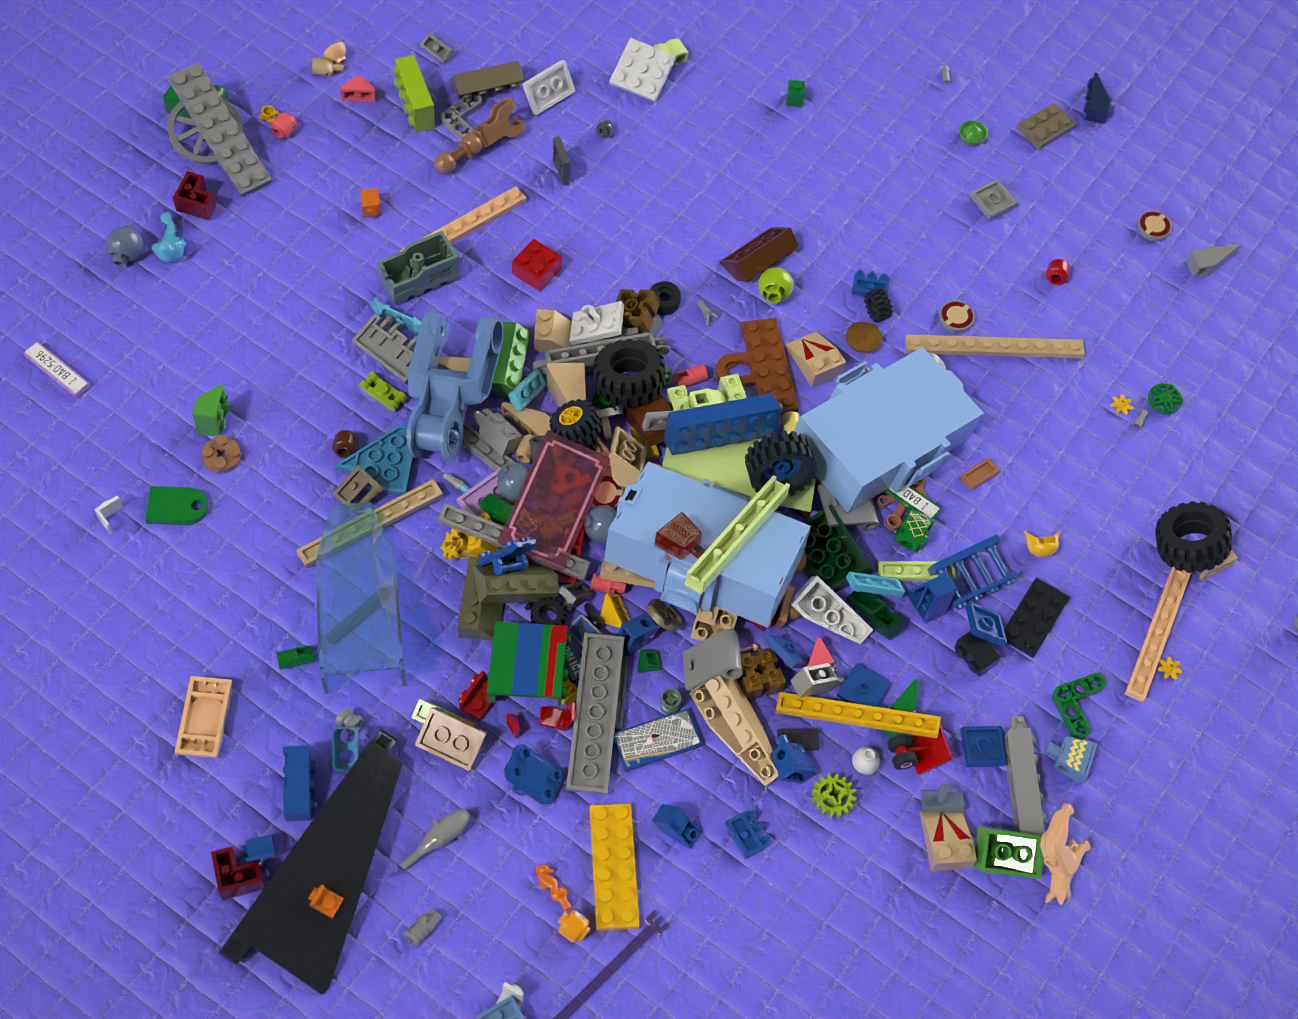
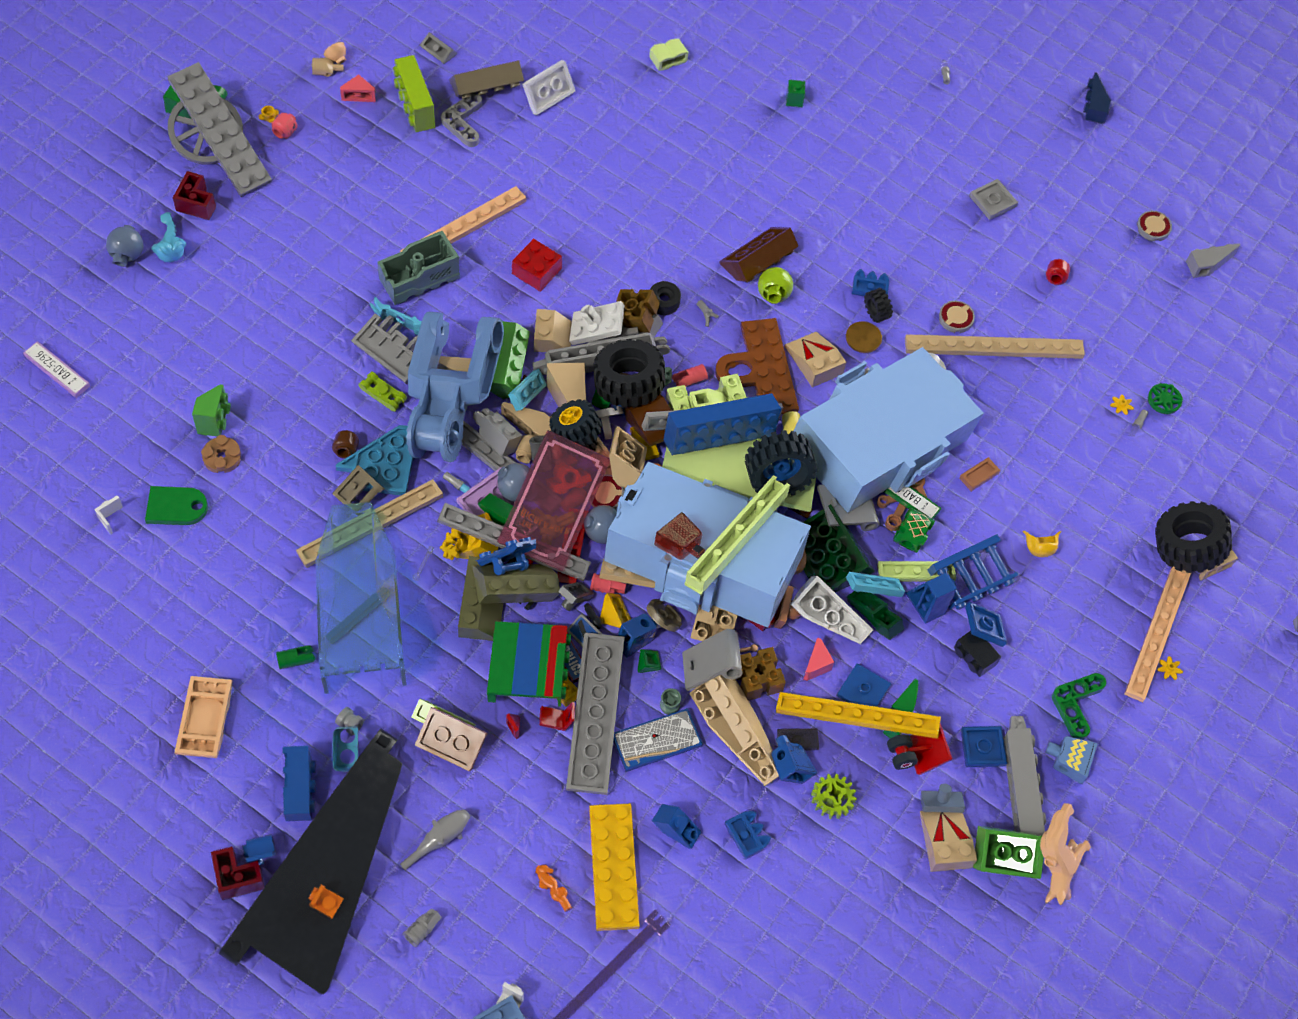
orange brick [360,188,381,218] -> none
medium nougat piece [434,98,526,174] -> none
red bracket [458,671,499,721] -> none
blue shield [504,744,565,805] -> none
black tyre [530,597,566,625] -> none
dark grey tile [553,136,570,186] -> none
light orange head [558,910,591,943] -> none
dark grey plate [596,119,613,138] -> none
white plate [609,38,676,102] -> none
dark grey axle [614,655,628,731] -> none
blue plate [765,635,809,668] -> none
light grey hinge [790,663,845,697] -> none
white brick [852,747,881,775] -> none
bright green hat [959,120,988,146] -> none
black plate [1004,577,1070,658] -> none
dark tan plate [1017,103,1077,150] -> none

